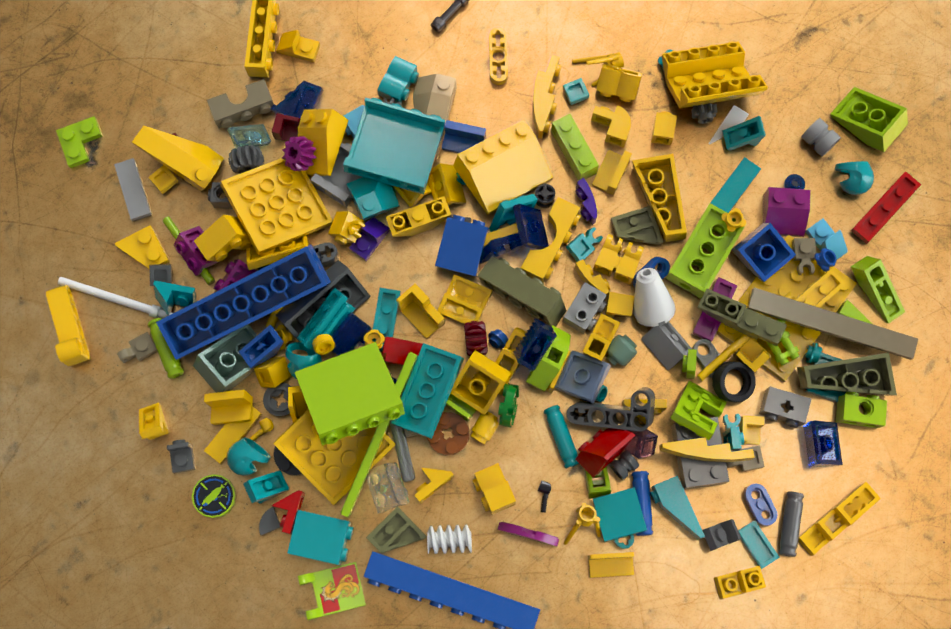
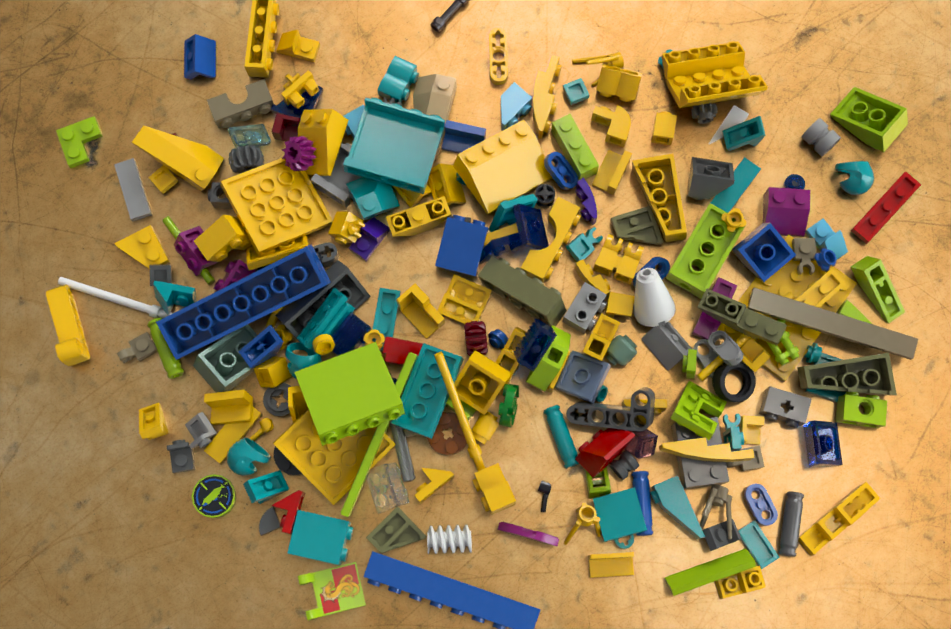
none -> blue panel [184,34,216,80]
none -> light grey bracket [185,412,217,449]
none -> yellow hips [281,70,319,109]
none -> yellow bar [434,352,485,471]
none -> medium azure slope [500,82,532,131]
none -> blue plate [544,152,578,190]
none -> lime tile [665,548,756,596]
none -> dark grey slope [688,157,735,200]
none -> dark tan plant [700,485,732,540]
none -> light grey piece [708,330,743,366]

